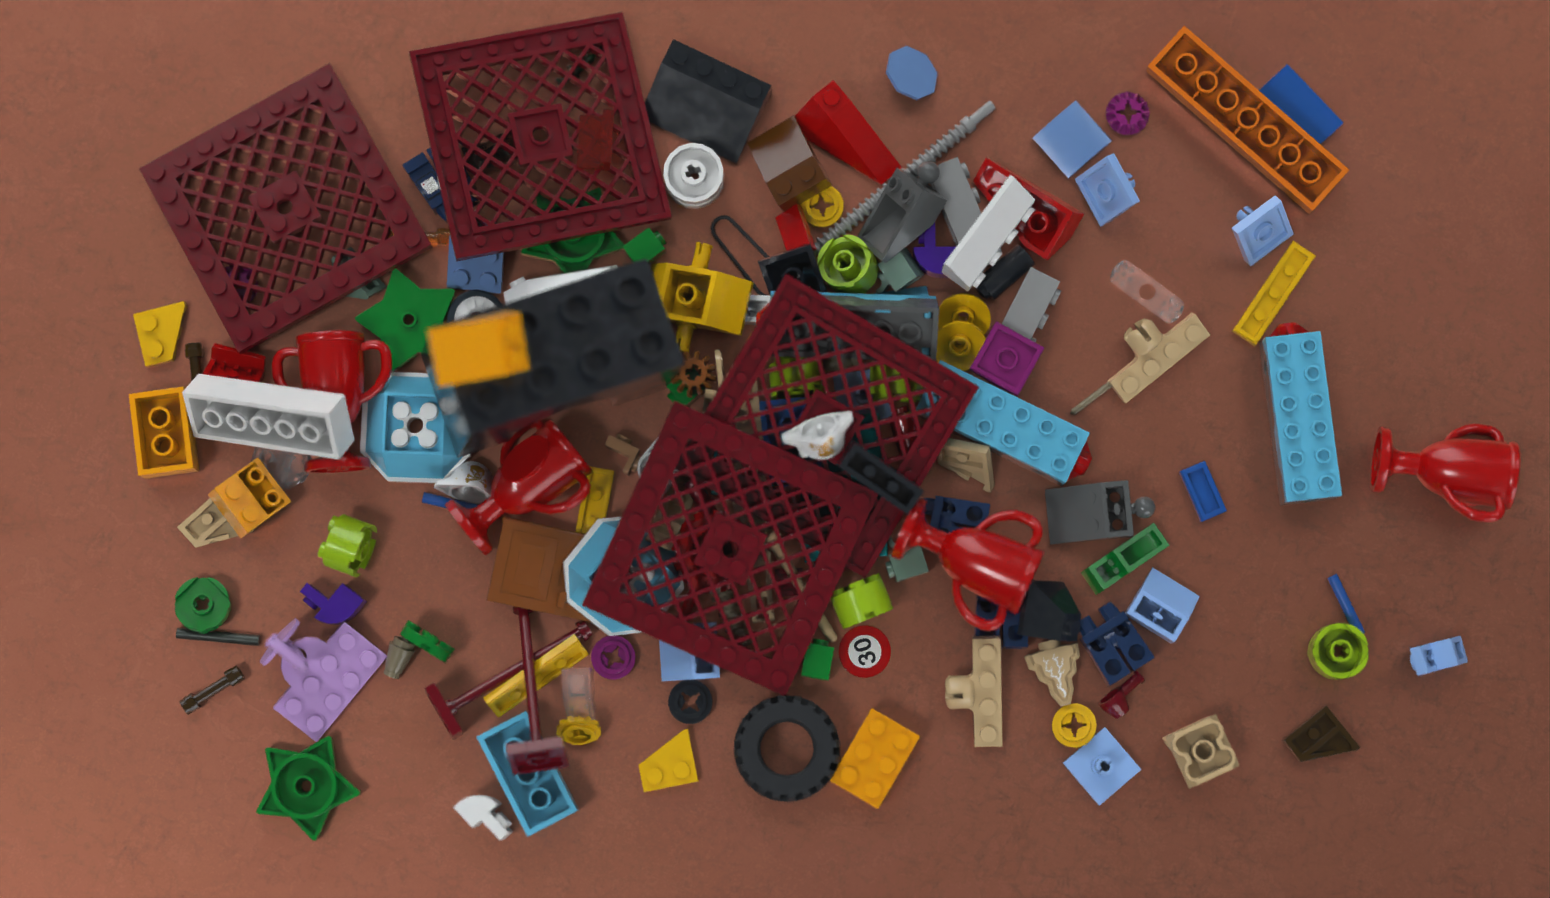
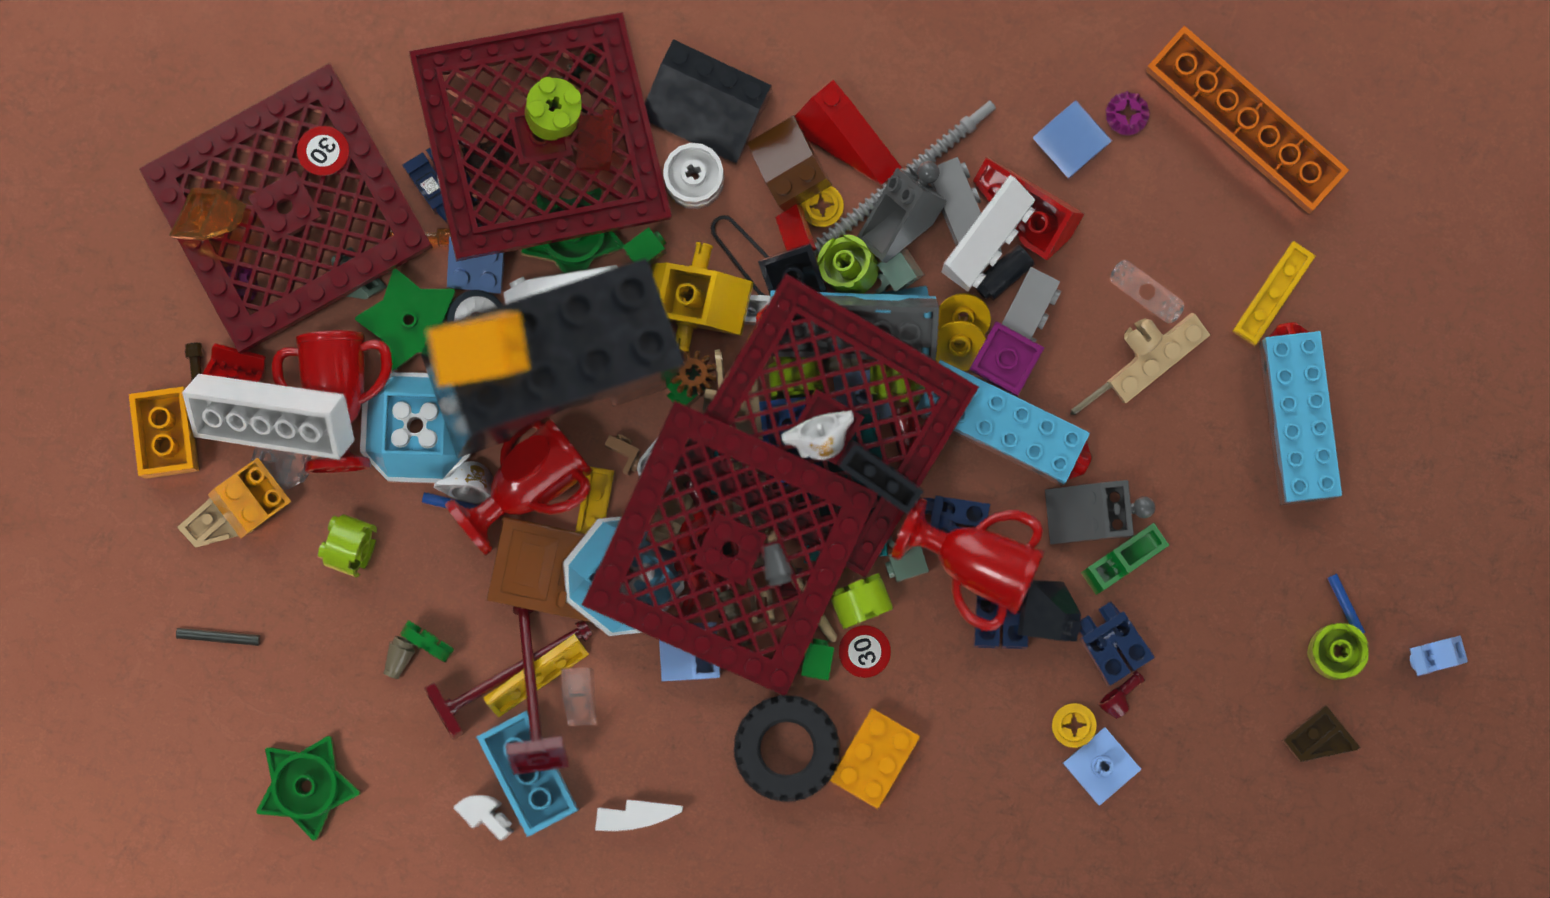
yellow wing [133,301,187,368] -> none
green plate [175,577,232,634] -> none
dark brown bar [179,665,245,715] -> none
lavender plate [260,618,387,742] -> none
dark purple brick [300,583,367,625] -> none
yellow gear [556,715,601,745] -> none
magenta gear [591,635,636,680] -> none
yellow wing [638,729,698,792] -> none
black gear [668,680,712,724] -> none
medium blue piece [886,46,937,100] -> none
dark purple brick [913,222,957,278] -> none
tan wing [937,438,995,492] -> none
tan plate [945,636,1002,747] -> none
tan rock [1024,640,1080,707] -> none
light blue tile [1075,153,1140,226] -> none
light blue slope [1125,567,1200,643] -> none
tan piece [1163,714,1239,788] -> none
blue tile [1179,461,1227,522] -> none
light blue tile [1232,196,1294,266] -> none
blue tile [1259,64,1344,144] -> none
red piece [1370,424,1520,523] -> none
none -> clear orange slope [169,188,247,241]
none -> red sticker [297,126,349,176]
none -> lime brick [525,77,582,141]
none -> white slope [595,800,683,831]
none -> dark grey cone [763,543,793,587]

